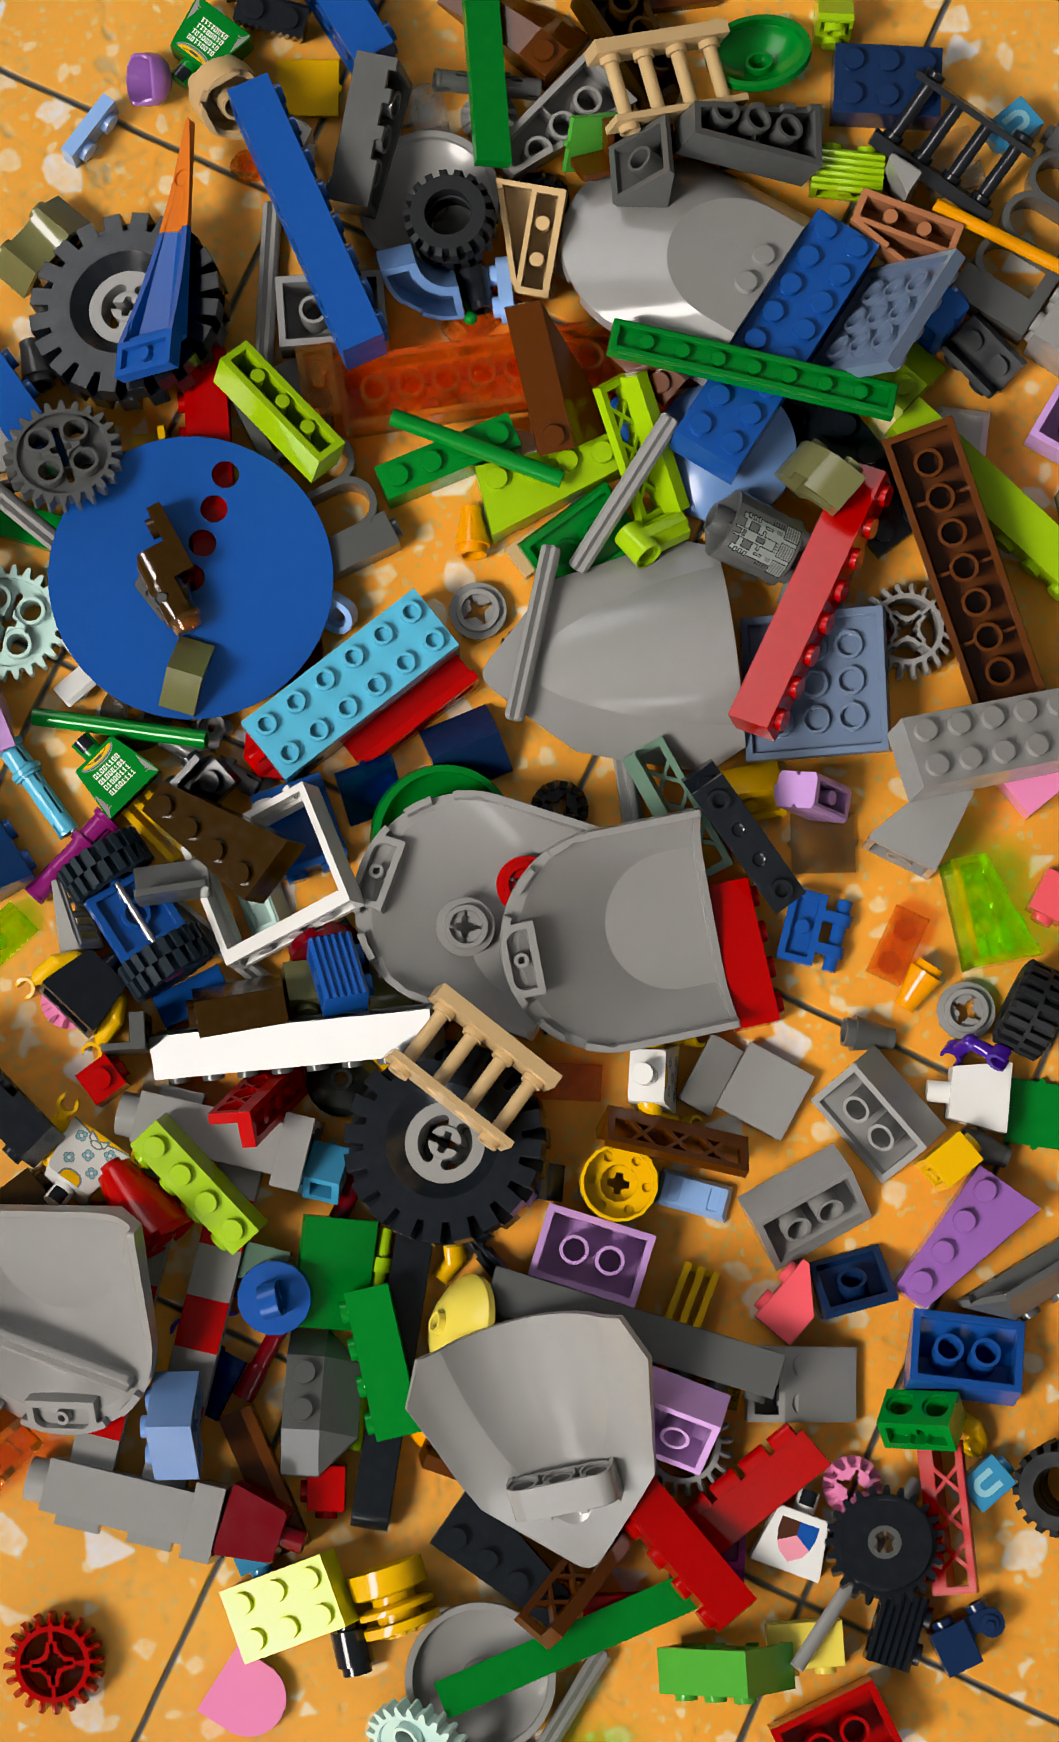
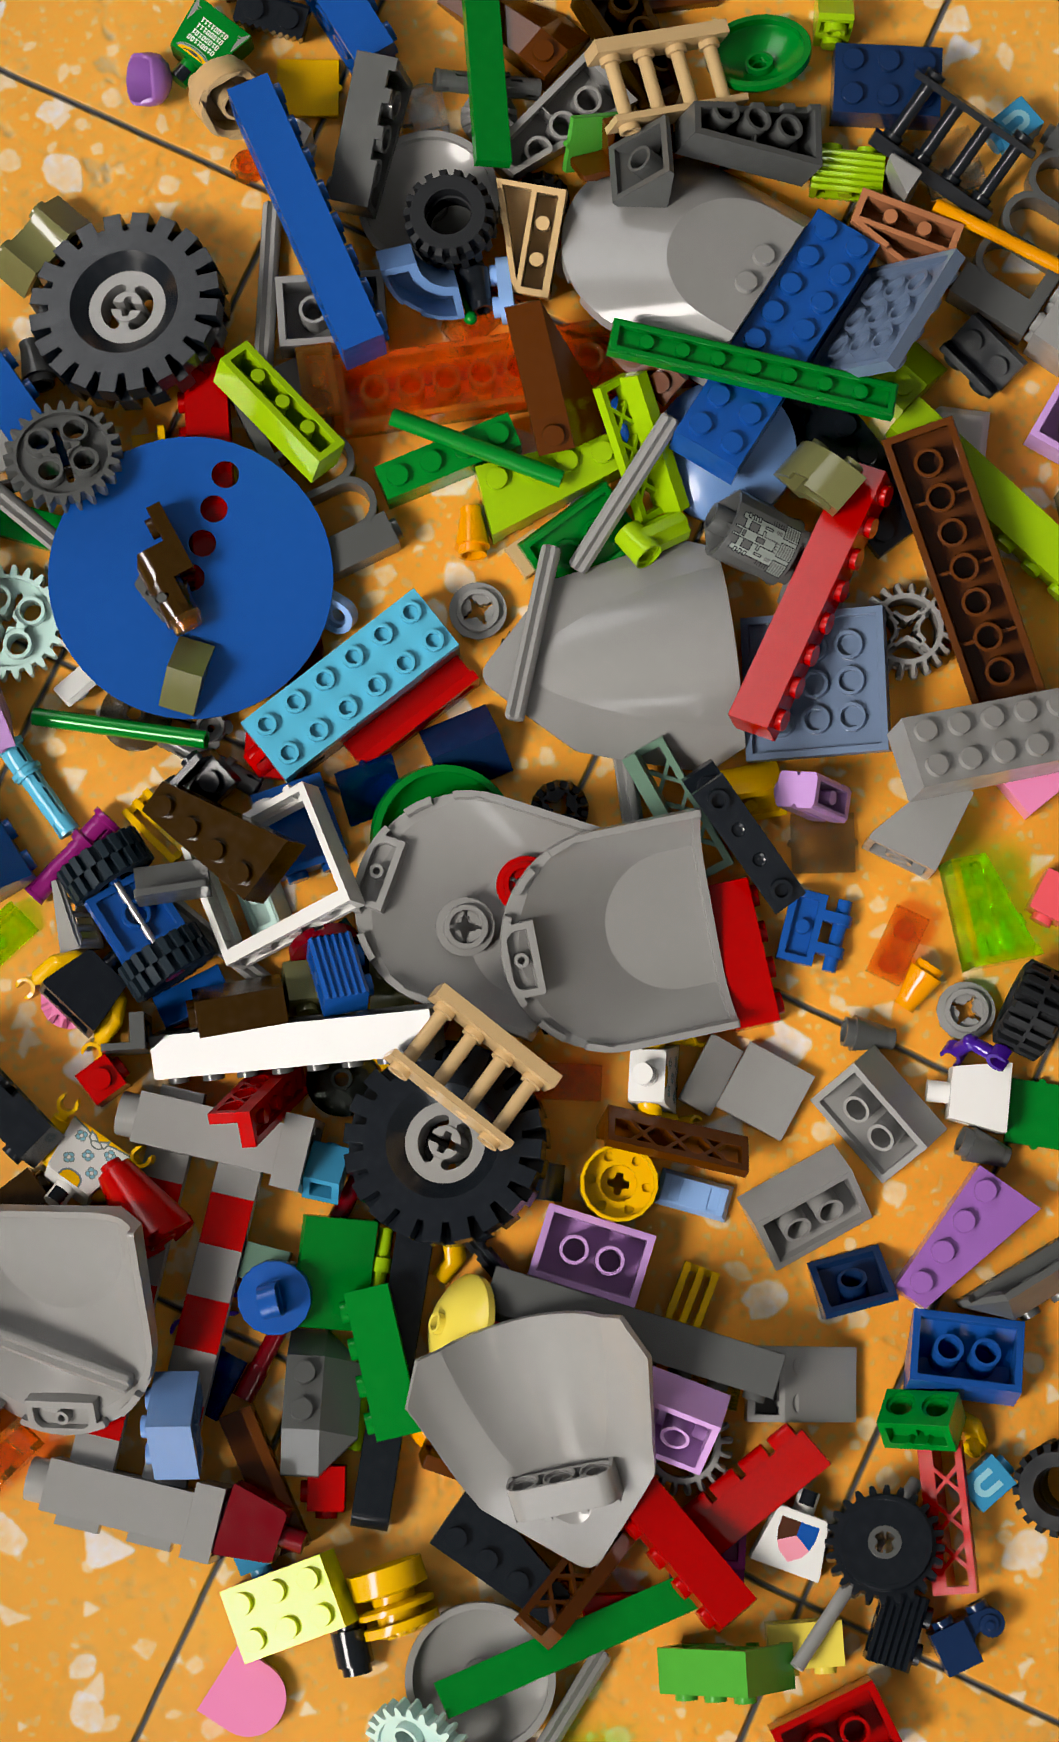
red gear [3,1610,106,1715] -> none
light blue plate [60,93,119,169] -> none
green torso [72,732,162,821] -> none
blue plate [114,117,195,383] -> none
lime brick [130,1112,268,1256] -> none
coral slope [754,1259,814,1346] -> none
bright pink gear [822,1455,882,1513] -> none
yellow slope [915,1130,984,1192] -> none
blue brick [916,286,970,355] -> none

